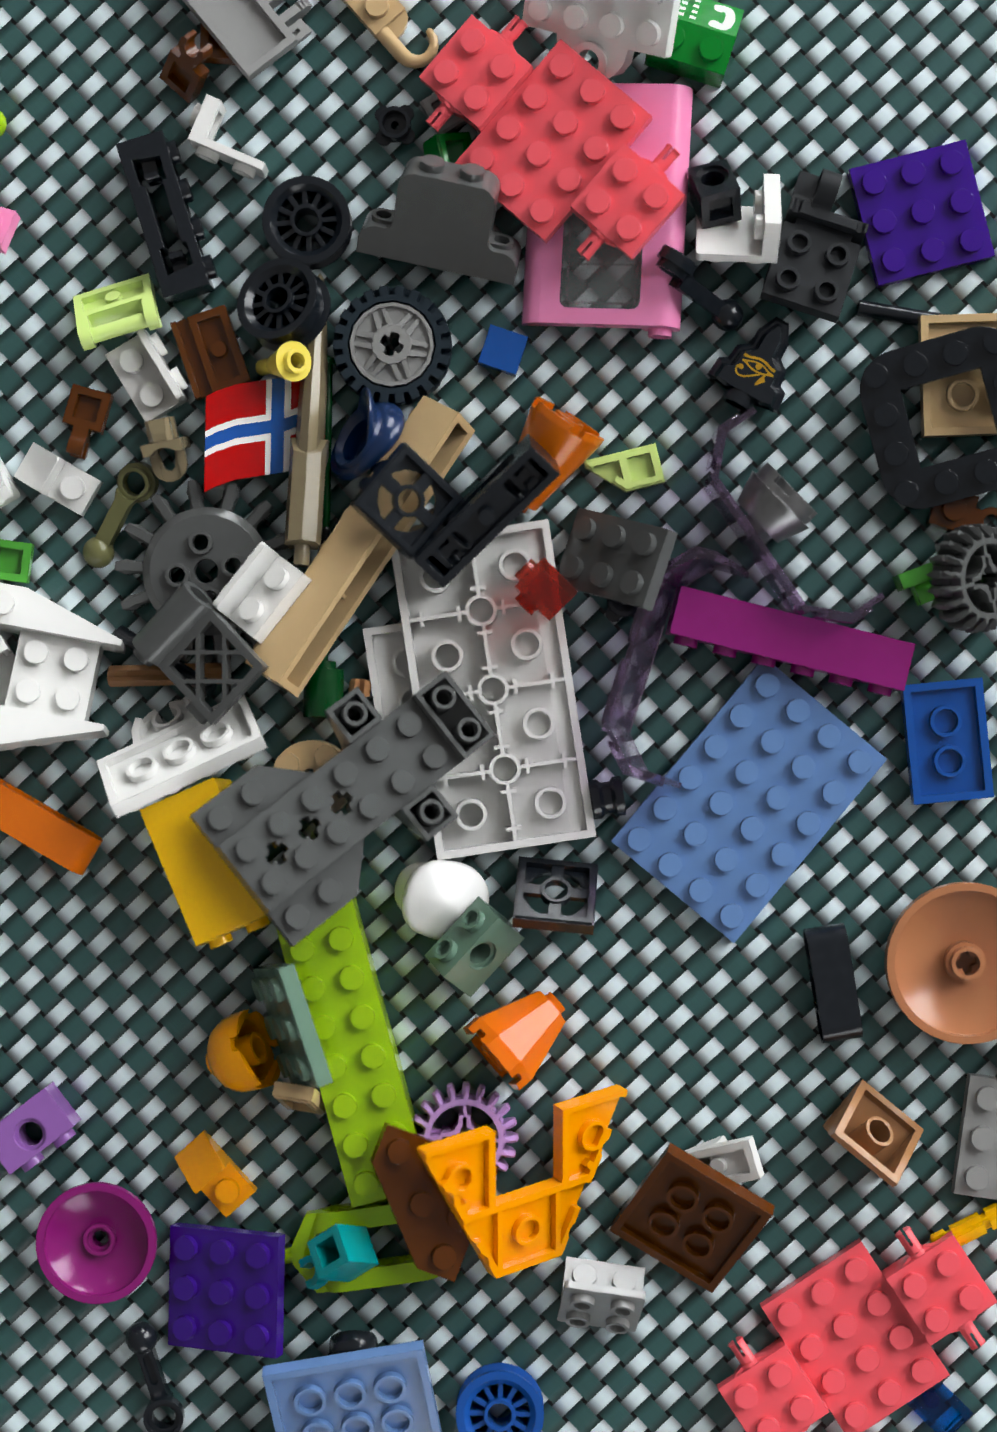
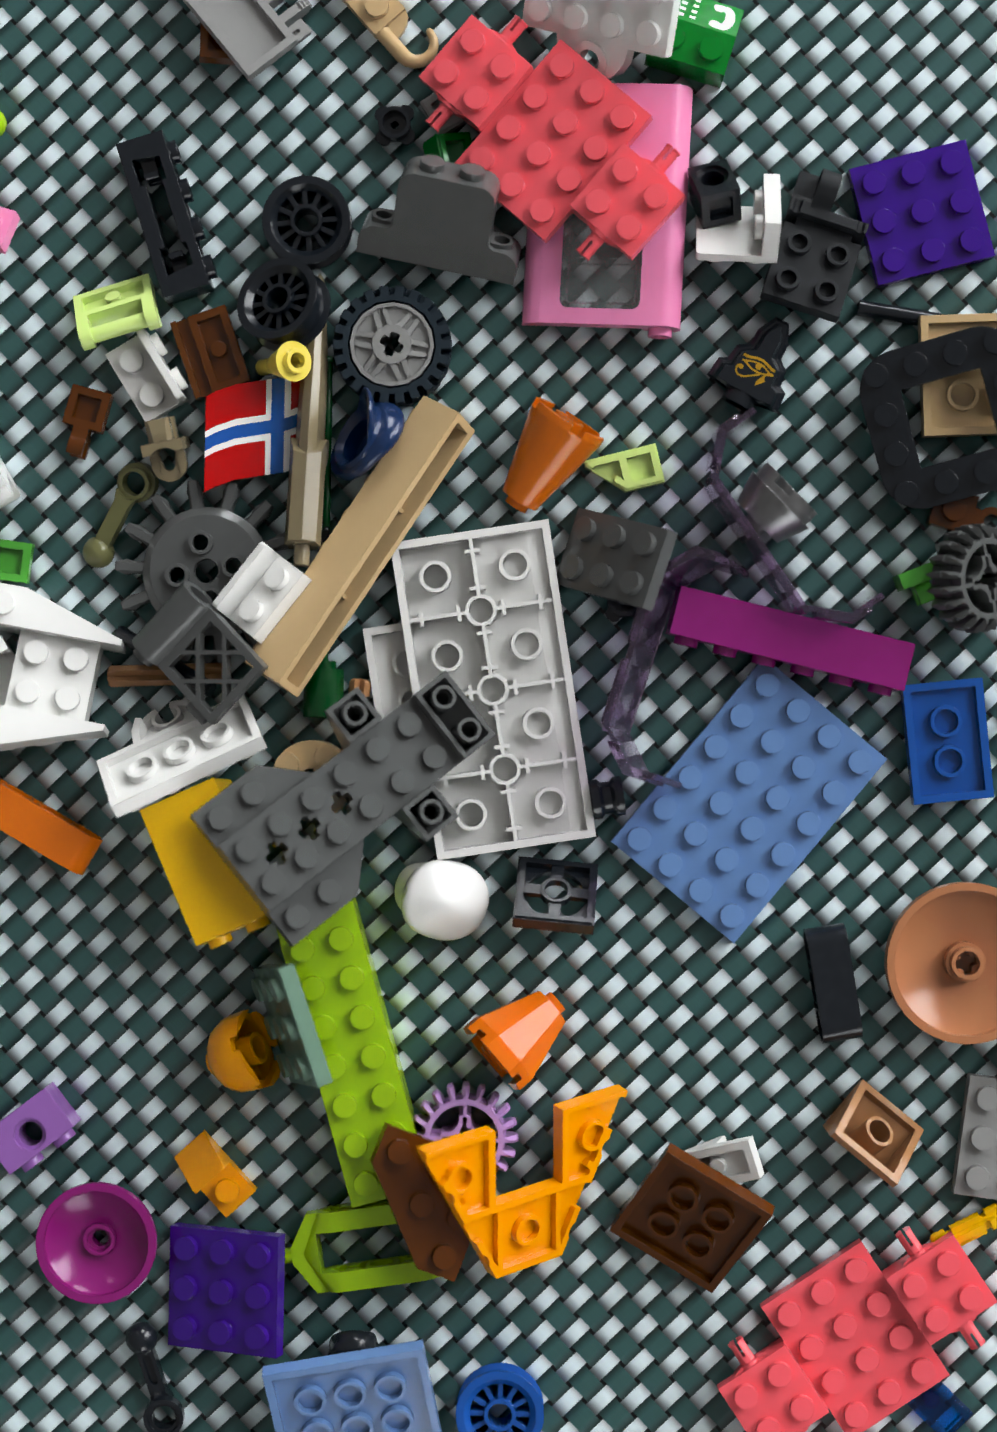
white slope [14,442,103,517] -> none
reddish brown plate [159,29,213,104] -> none
white bracket [188,94,269,179] -> none
tan tile [272,1081,326,1115] -> none
teal brick [299,1224,379,1290] -> none
black piece [350,442,463,559] -> none
black brick [414,434,560,588] -> none
sand green brick [424,896,525,997] -> none
blue tile [478,324,528,377] -> none
clear red brick [514,557,578,622] -> none
light grey bracket [557,1256,646,1334] -> none
black piece [656,245,744,331] -> none

